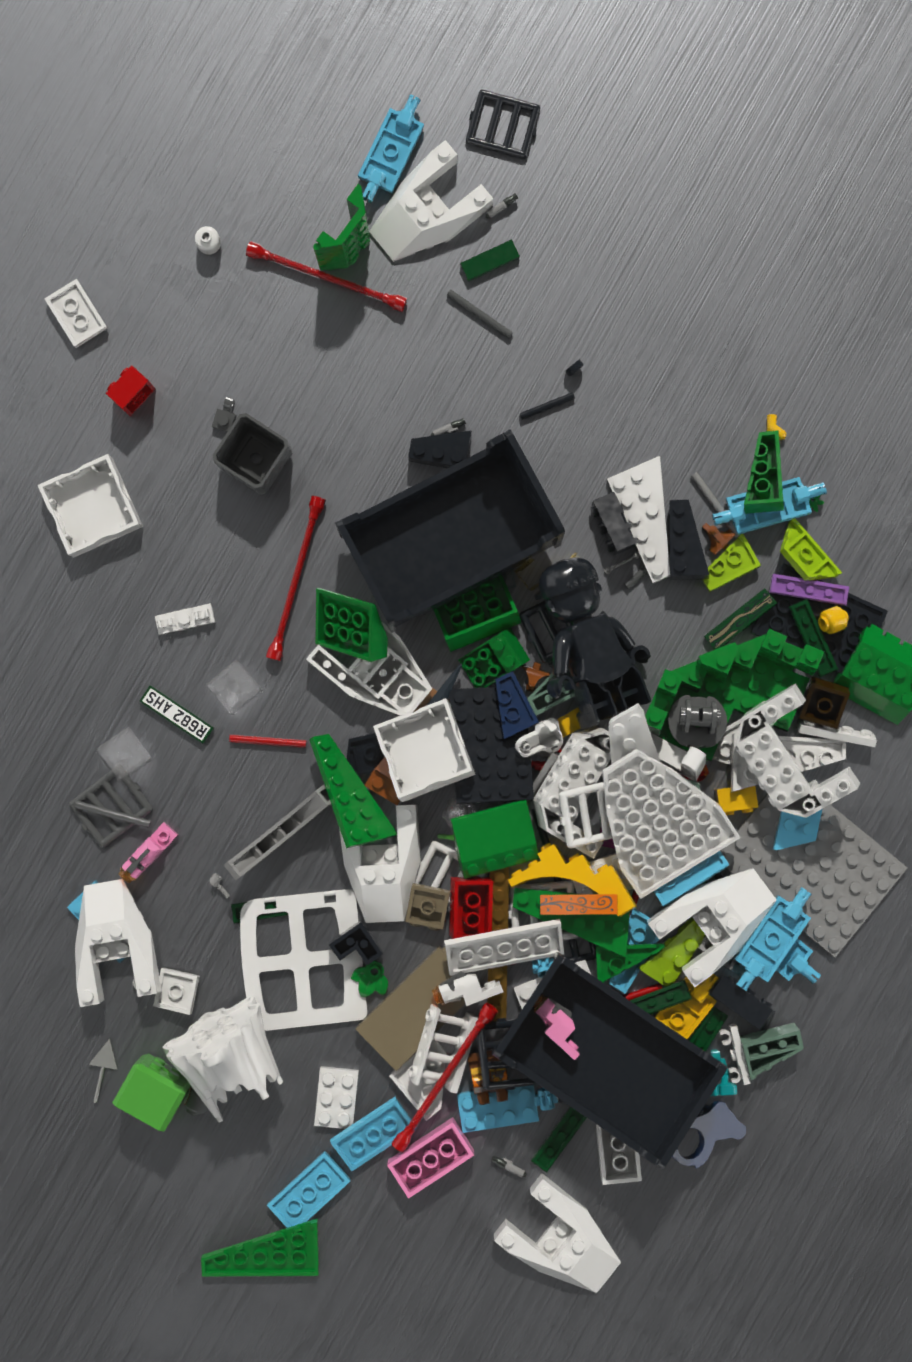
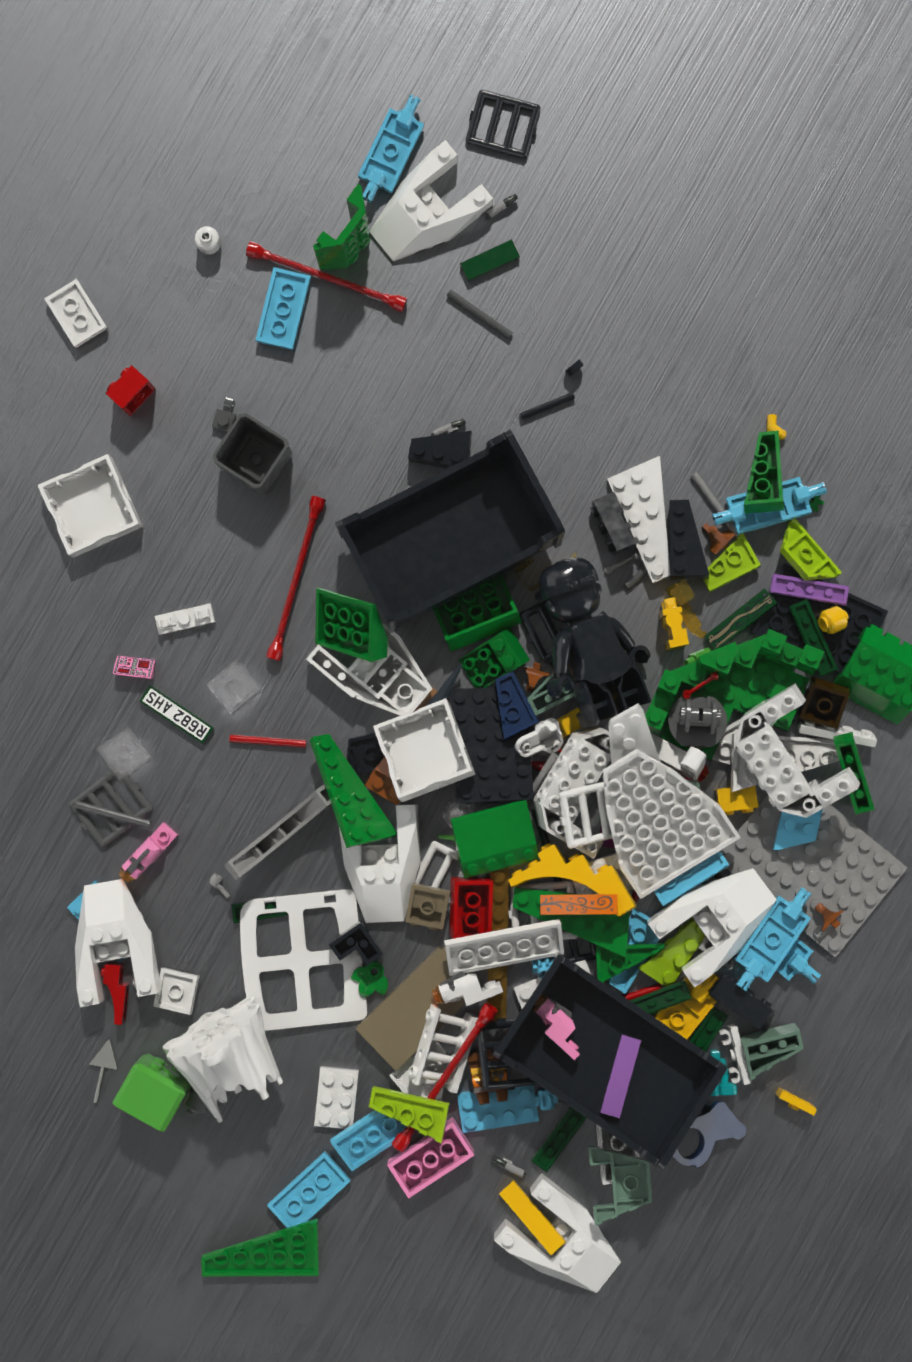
none -> red slope [101,962,130,1025]
none -> slope [113,656,156,679]
none -> medium azure plate [255,267,311,351]
none -> lime wing [369,1086,450,1143]
none -> yellow tile [499,1180,566,1255]
none -> sand green wing [588,1146,653,1225]
none -> medium lavender tile [600,1034,641,1118]
none -> yellow hips [658,597,689,651]
none -> clear yellow piece [665,578,707,638]
none -> bright green bar [683,647,712,665]
none -> red hinge [683,672,719,699]
none -> yellow plate [776,1088,817,1116]
none -> dark orange piece [814,903,843,932]
none -> green brick [833,732,875,815]

